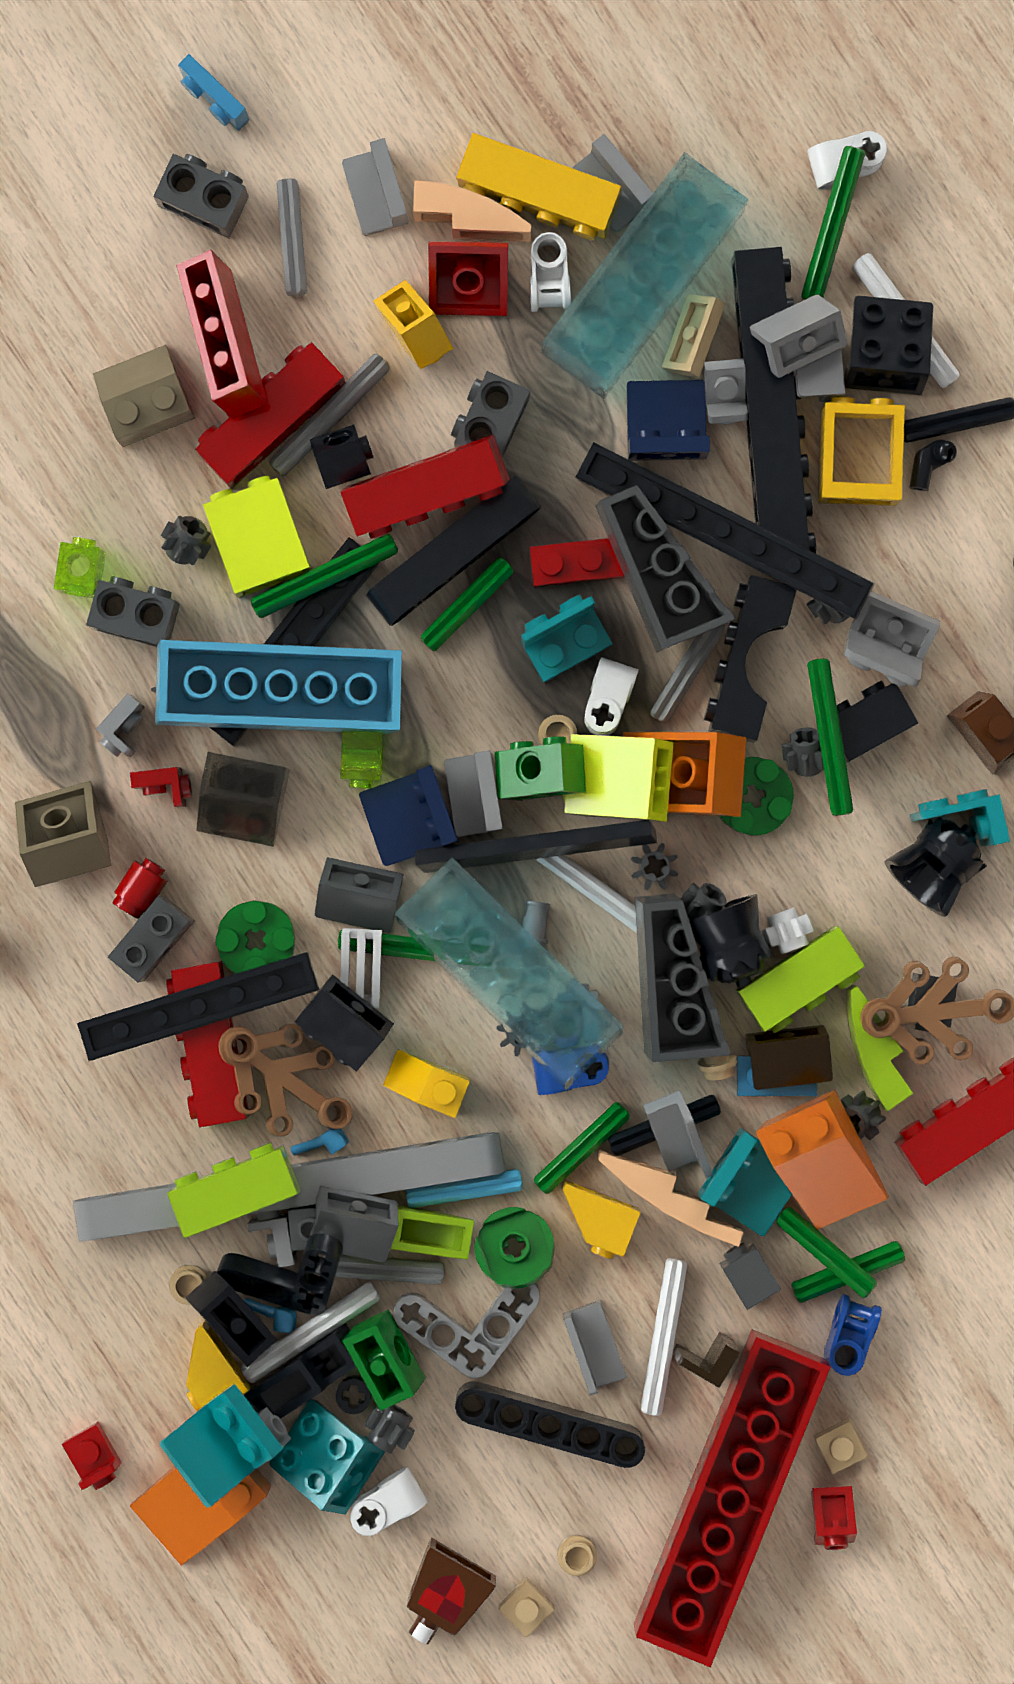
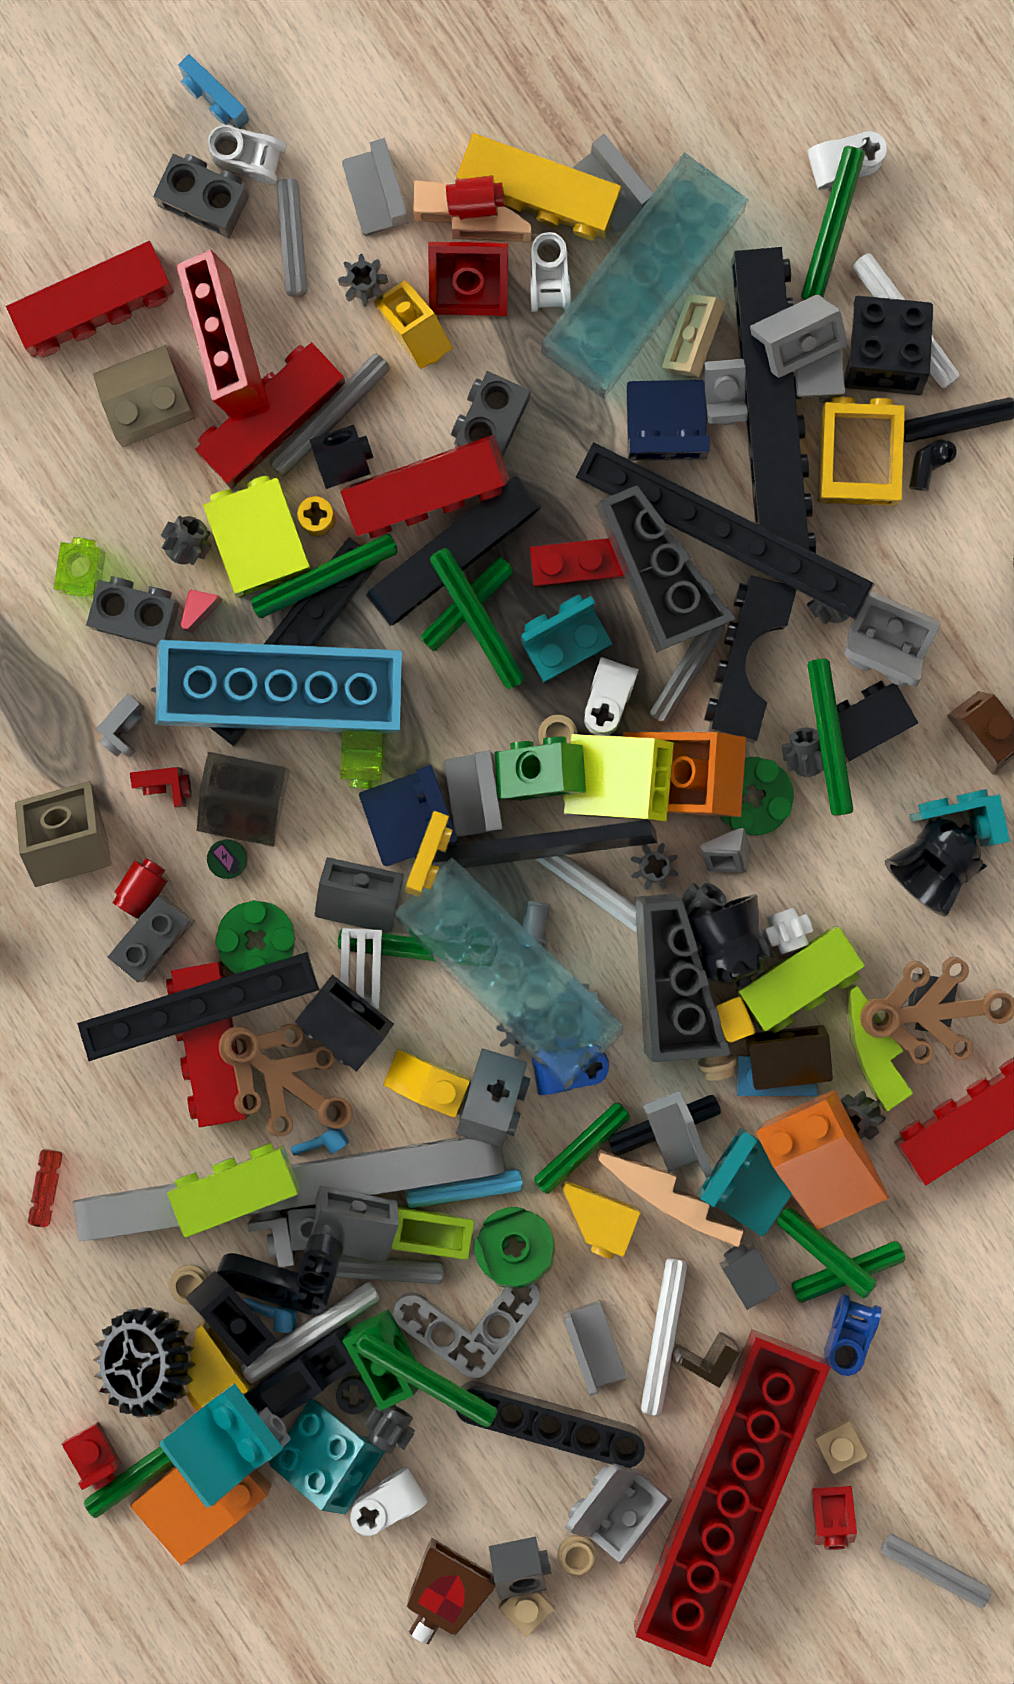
none -> red brick [6,240,175,358]
none -> clear red axle [28,1149,62,1227]
none -> green axle [84,1447,173,1518]
none -> black gear [93,1307,196,1418]
none -> coral slope [181,589,223,633]
none -> tile [207,839,248,879]
none -> white piece [208,125,287,184]
none -> yellow bush [297,496,336,537]
none -> dark grey gear [338,254,388,307]
none -> green axle [354,1332,497,1427]
none -> yellow plate [405,811,453,897]
none -> green axle [430,548,524,689]
none -> red brick [446,175,505,220]
none -> dark grey brick [456,1048,531,1148]
none -> dark grey brick [489,1536,551,1600]
none -> light grey bracket [565,1464,672,1564]
none -> light grey slope [701,828,750,873]
none -> yellow slope [715,996,755,1043]
none -> light grey axle [881,1534,992,1608]

